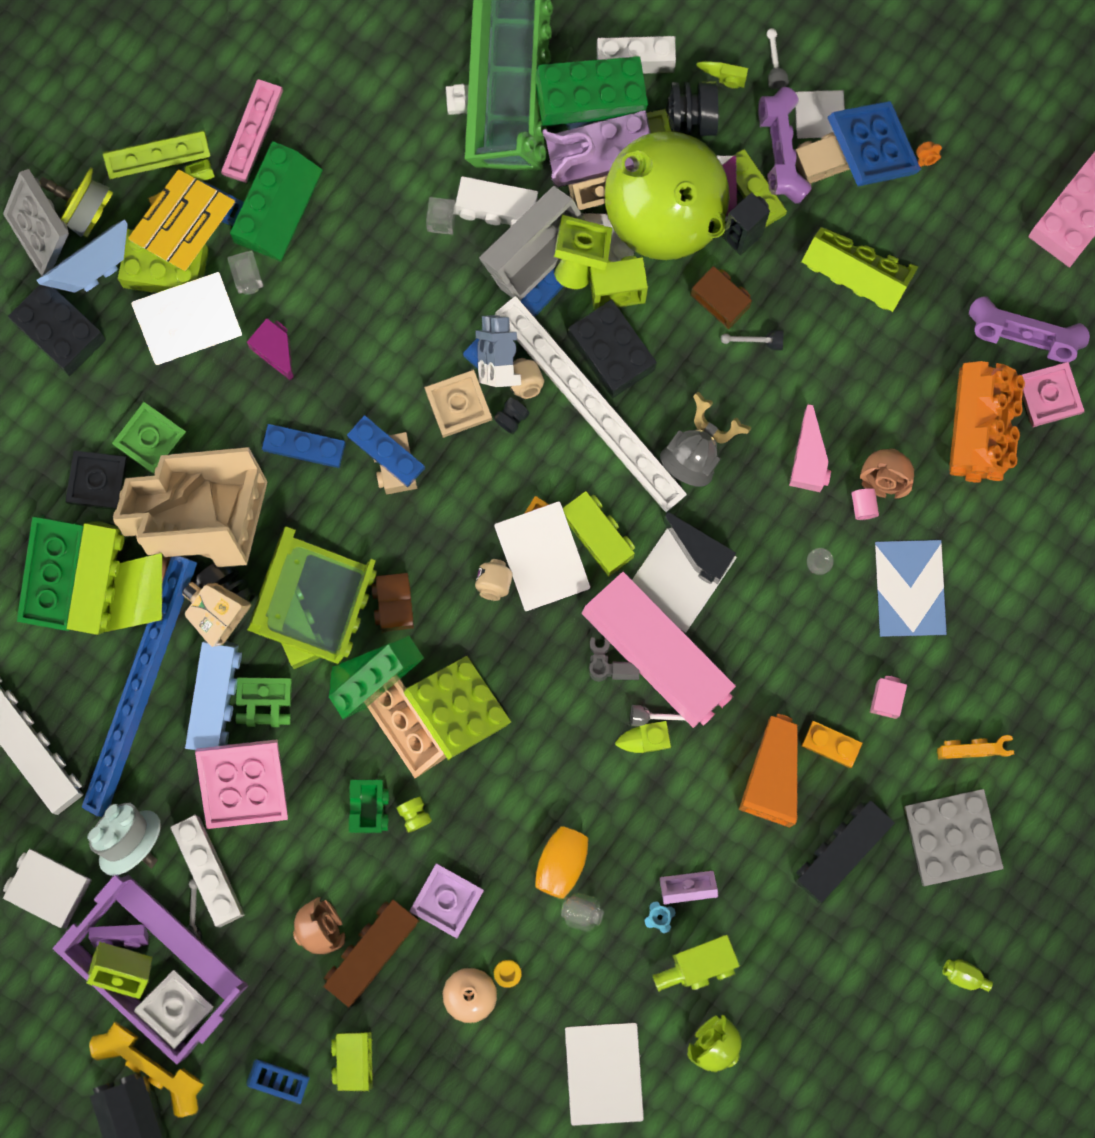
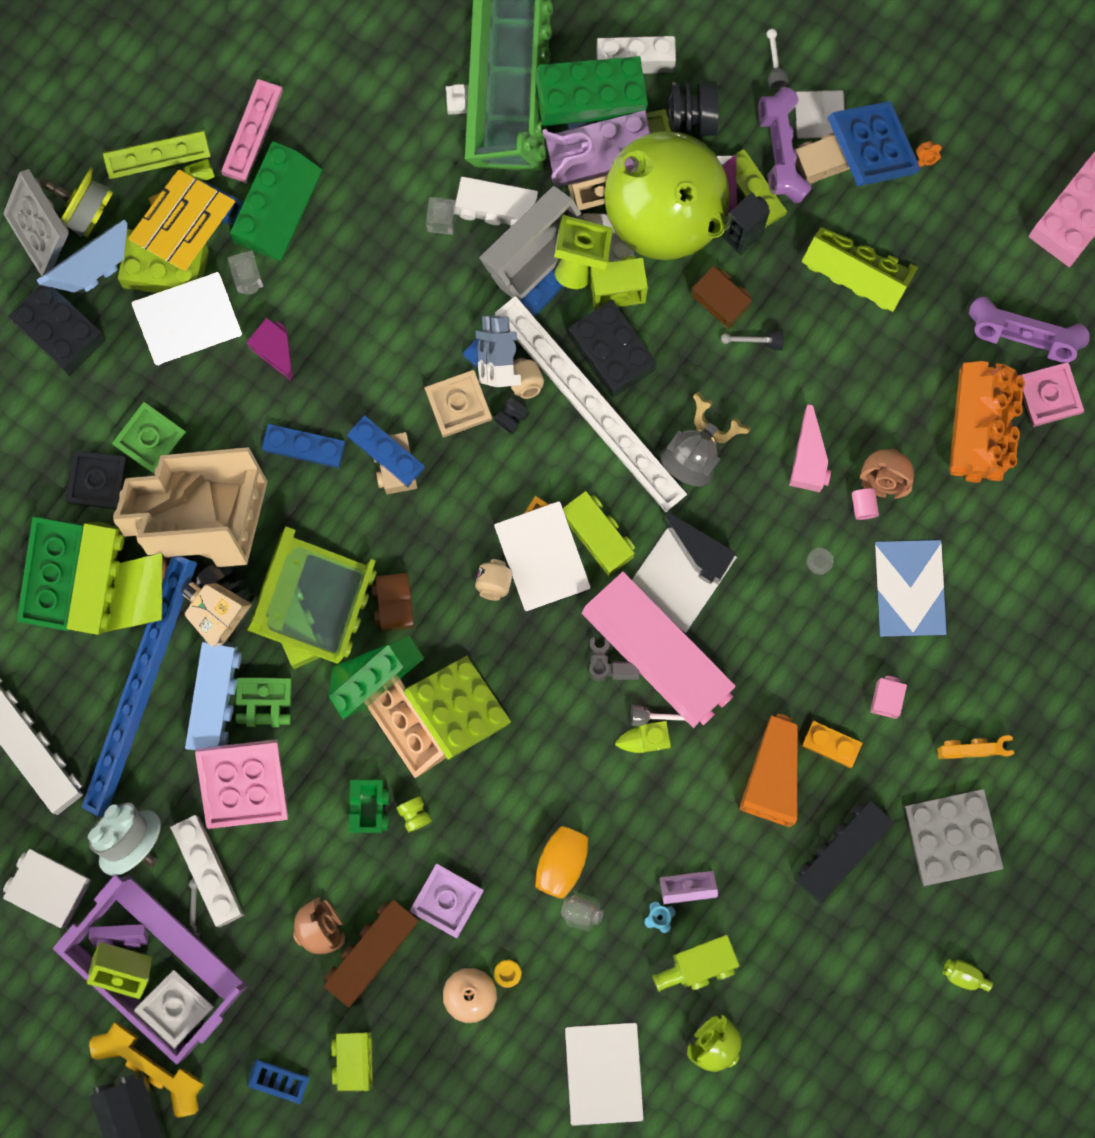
lime plate [697,62,748,88] -> none

